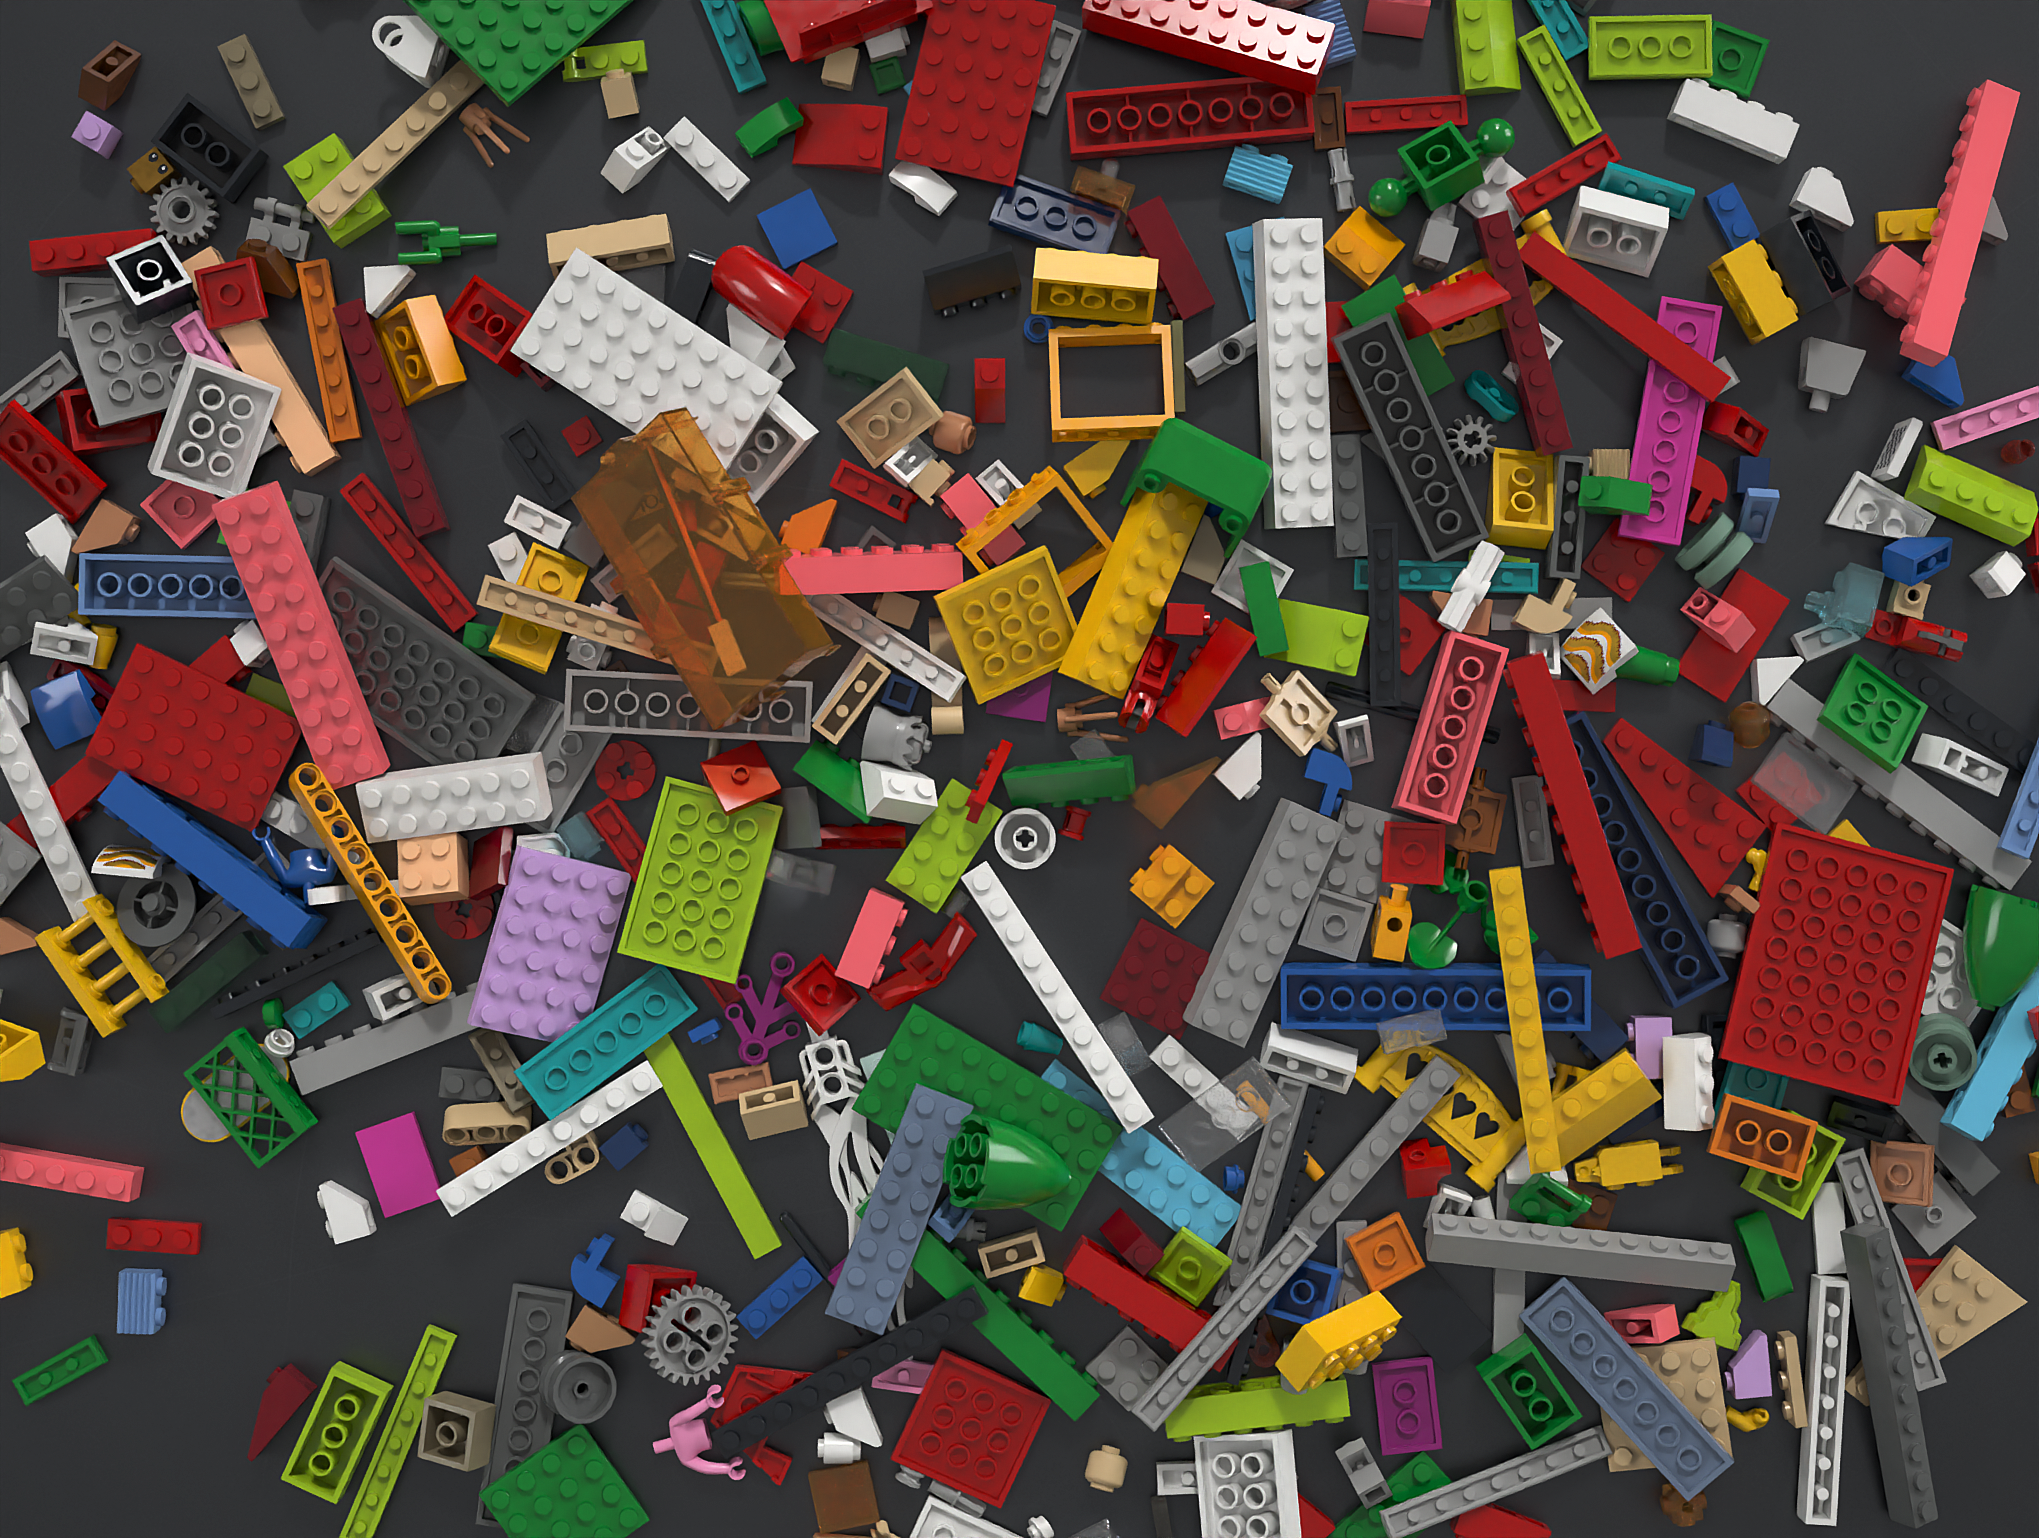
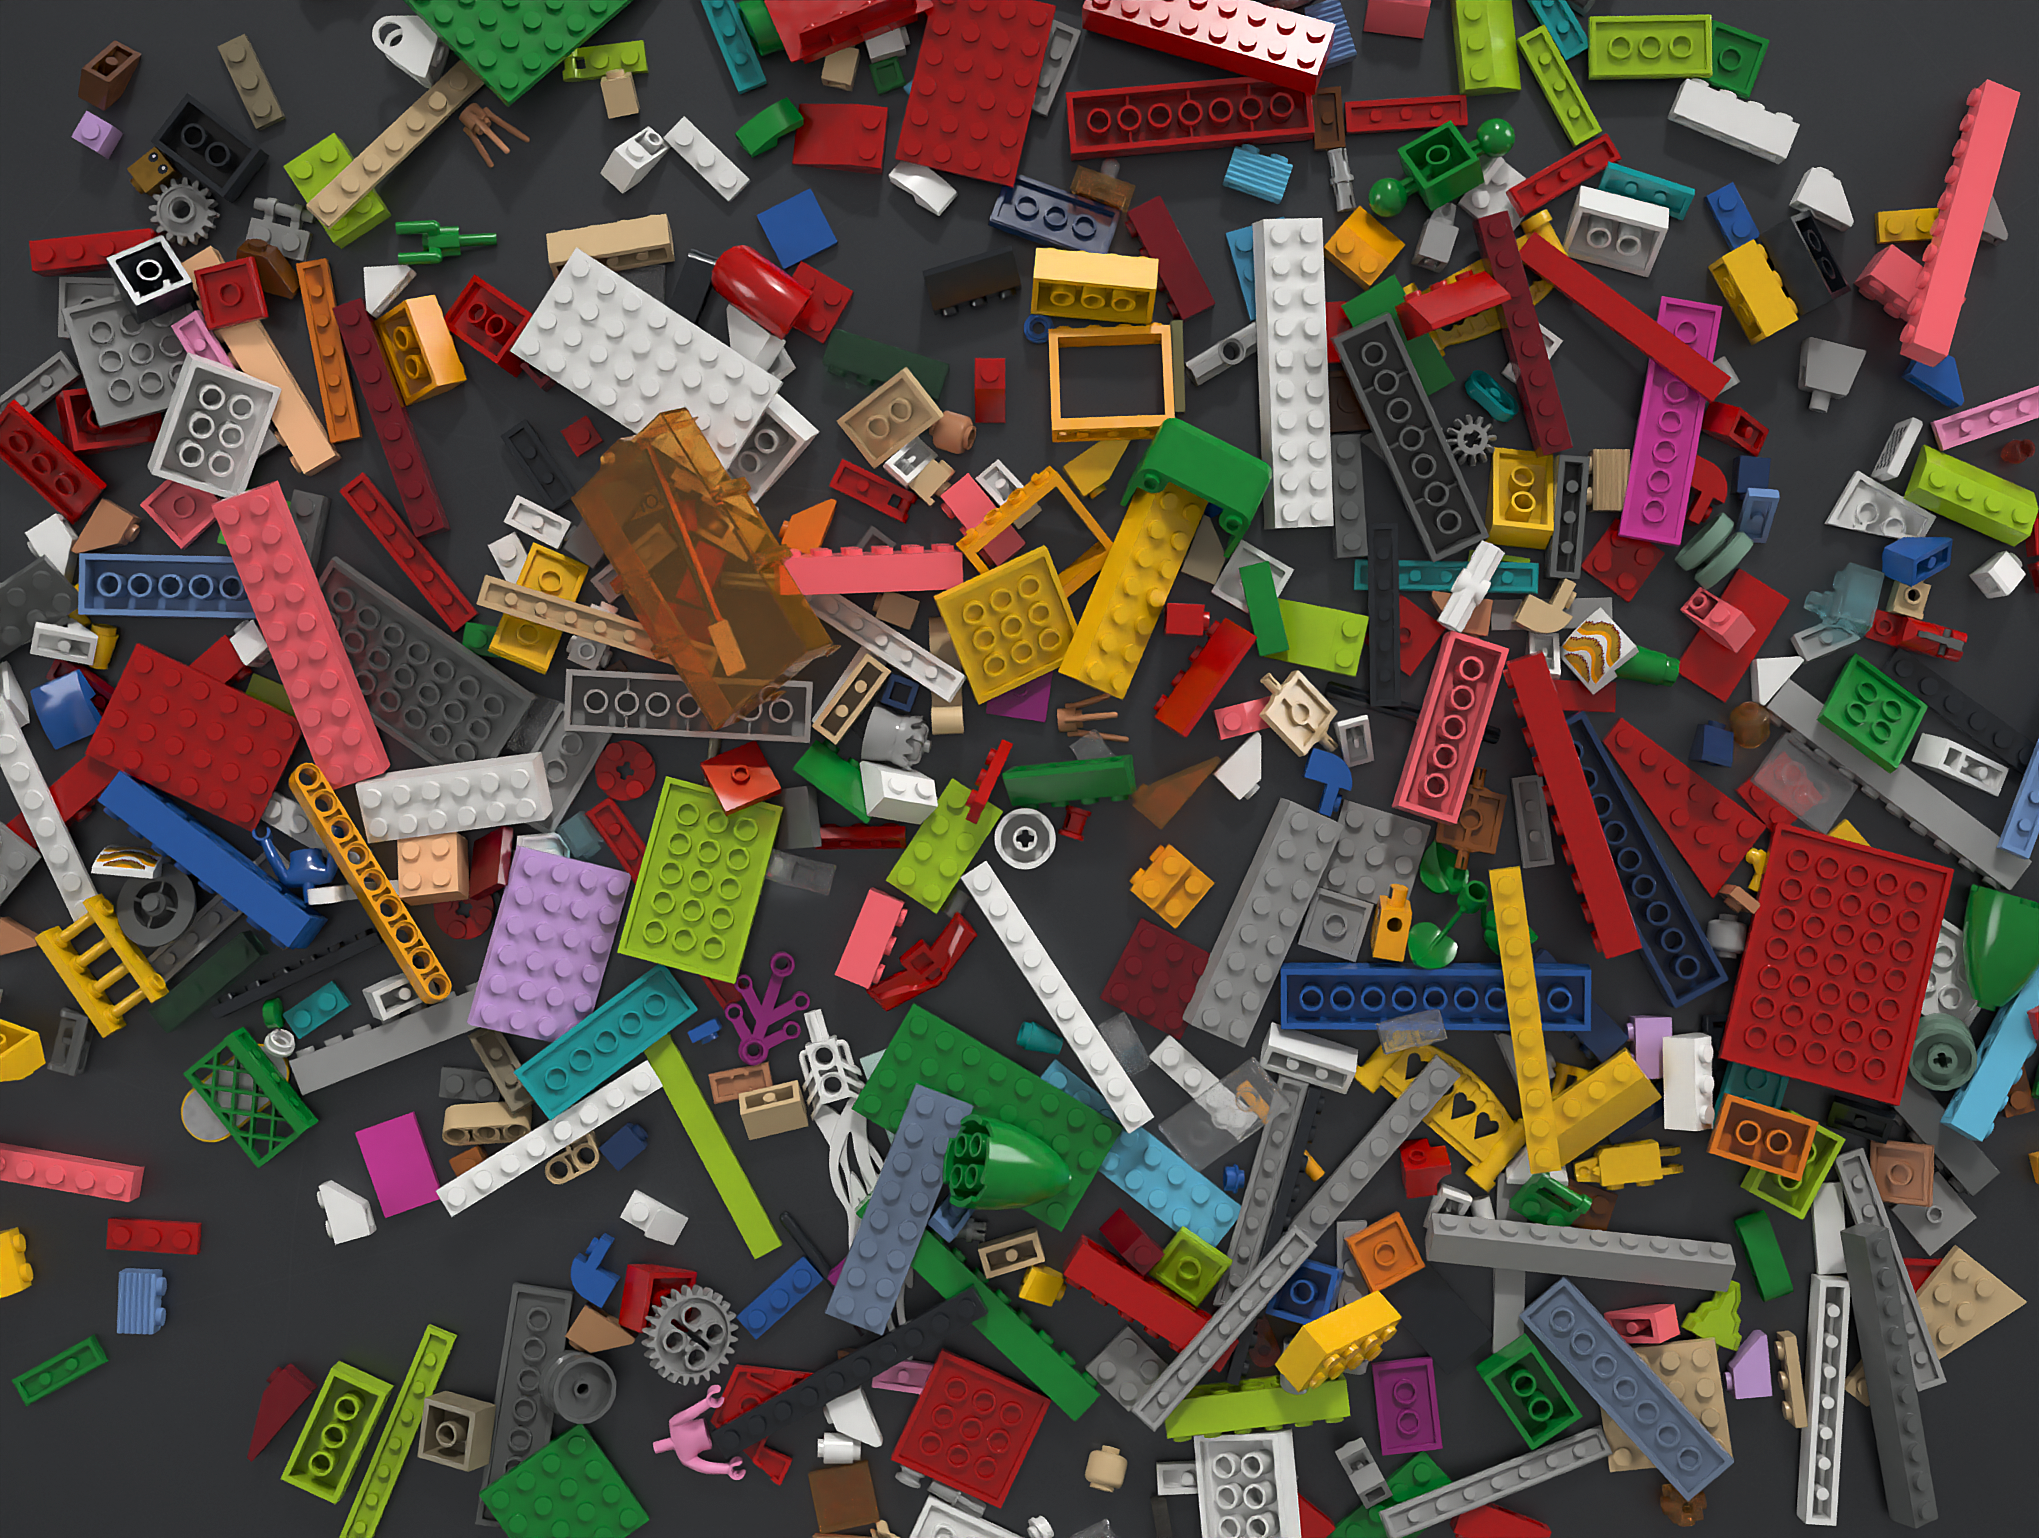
red plate [779,953,861,1036] -> none
red plate [1118,634,1179,733] -> none
red plate [1381,821,1446,885] -> none
green slope [1578,476,1652,516] -> none
yellow arm [1726,1405,1769,1432] -> none

